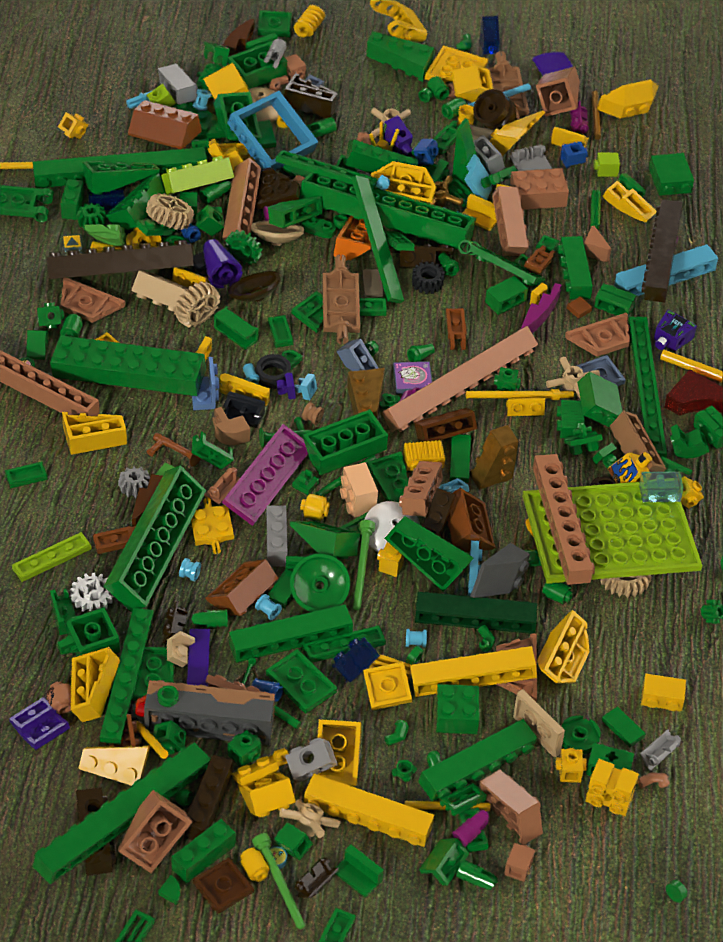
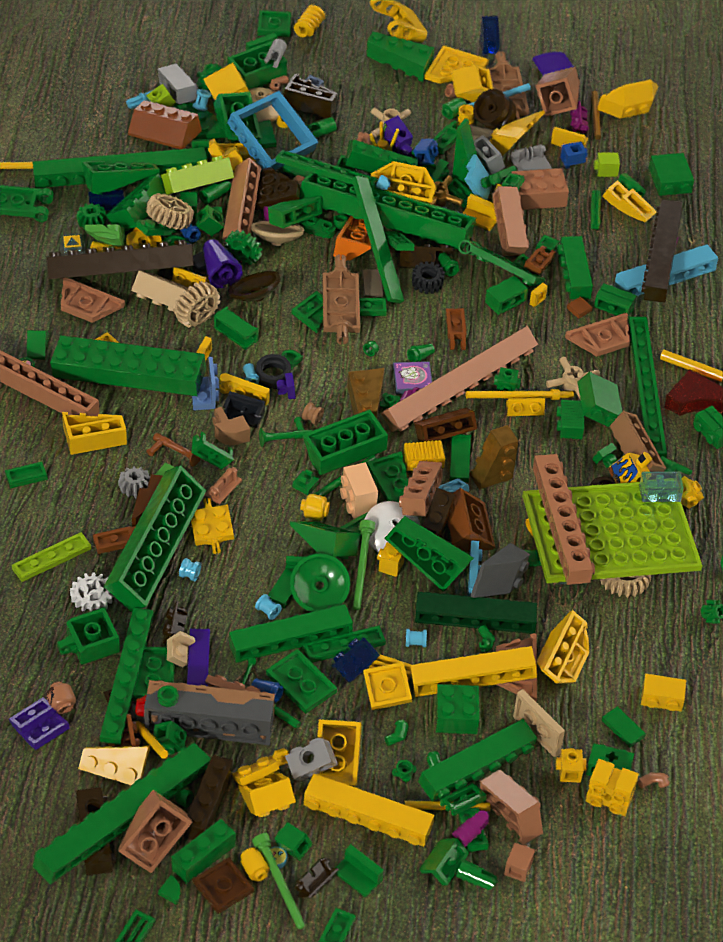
green brick [37,302,64,329] -> none
green hinge [50,589,76,635] -> none
yellow brick [58,112,89,139] -> none
green brick [60,179,84,220] -> none
green brick [60,314,83,337] -> none
yellow wedge [71,647,120,722] -> none
green hinge [191,609,228,628] -> none
green hinge [203,42,230,67] -> none
dark orange slope [205,559,278,616] -> none
magenta plate [221,424,308,526] -> none
reddish brown slope [222,19,255,57] -> none
green brick [228,730,261,767] -> none
light grey brick [266,506,287,566] -> none
green tile [268,315,294,348] -> none
tan bar [279,799,340,838] -> none
nougat brick [286,54,306,81] -> none
medium azure tile [294,373,317,400] -> none
sand blue slope [336,339,378,371] -> none
green tile [406,645,424,665] -> none
green hinge [418,88,432,102] -> none
green brick [427,76,450,100] -> none
green arm [456,34,472,51] -> none
magenta slope [521,283,562,333] -> none
green brick [542,582,573,605] -> none
green plate [561,715,601,755] -> none
green hips [564,422,603,455] -> none
sand blue tile [576,355,626,386] -> none
nougat slope [584,226,611,262] -> none
light grey hinge [640,730,681,771] -> none
dark purple torso [654,309,697,351] -> none
green tile [666,880,688,903] -> none
green brick [670,424,710,459] -> none
none -> green tile [501,173,525,190]

